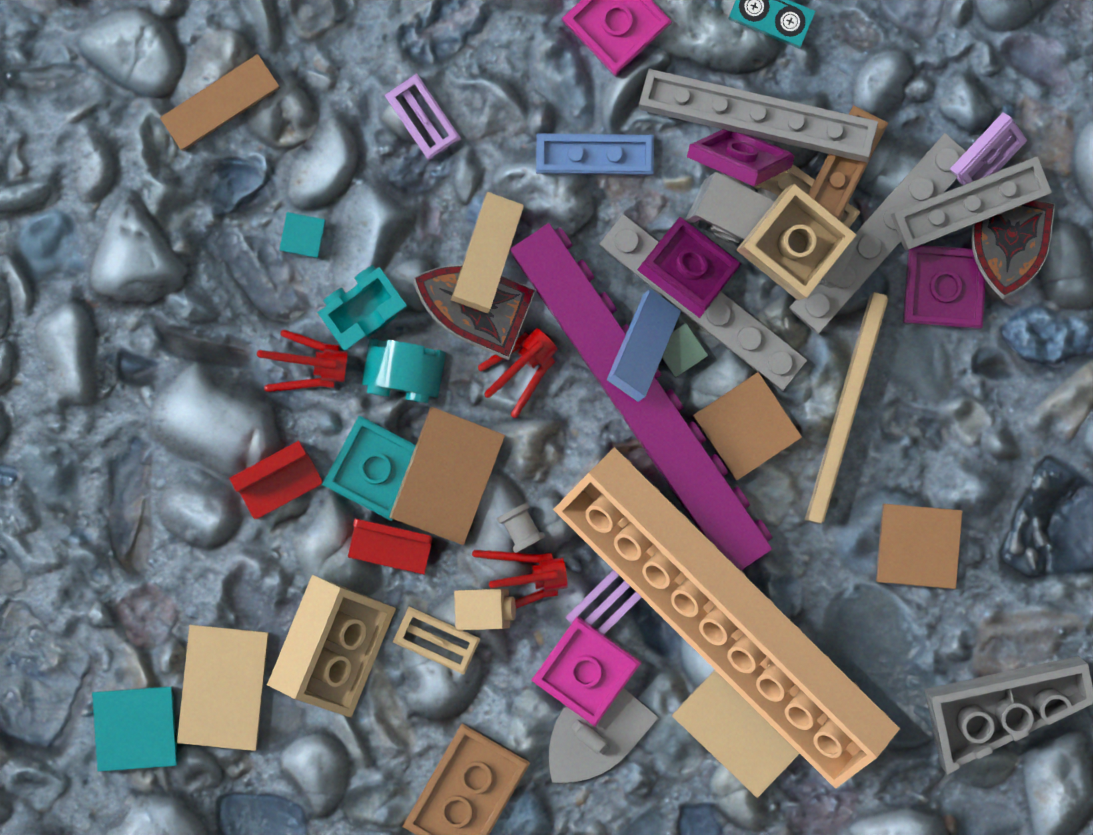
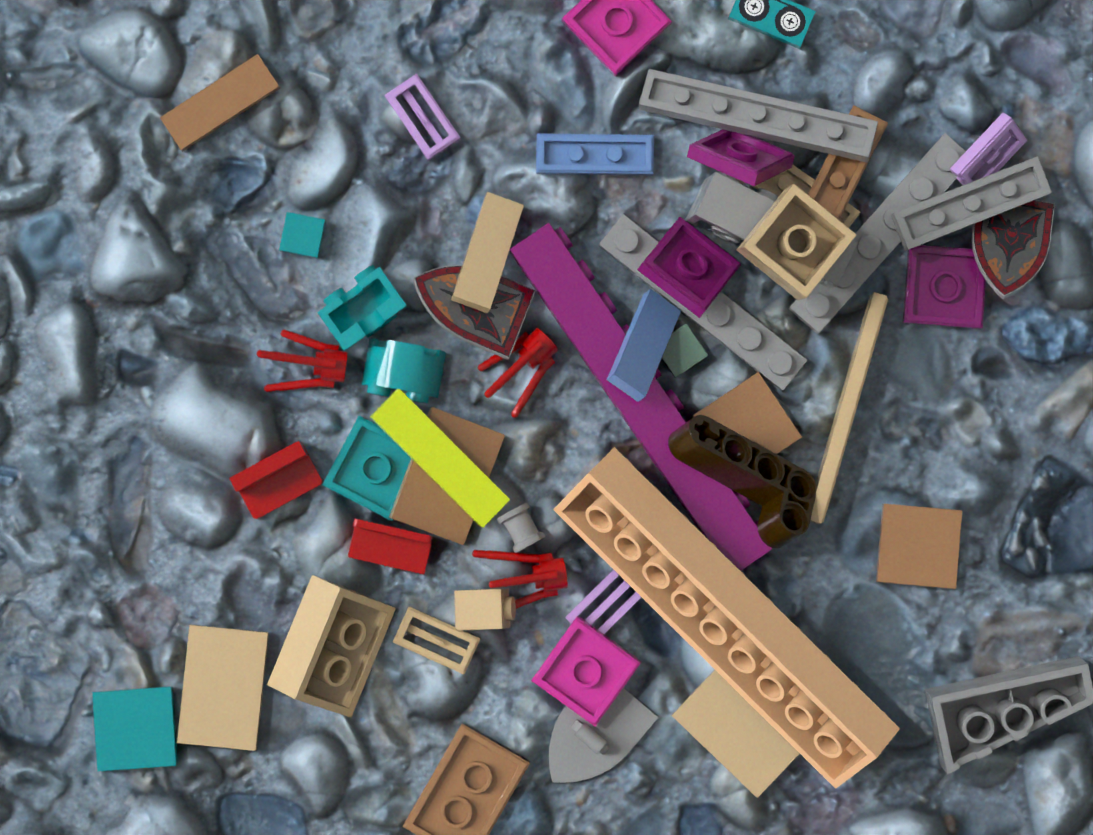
none -> neon yellow tile [370,389,510,528]
none -> dark brown beam [668,415,817,548]

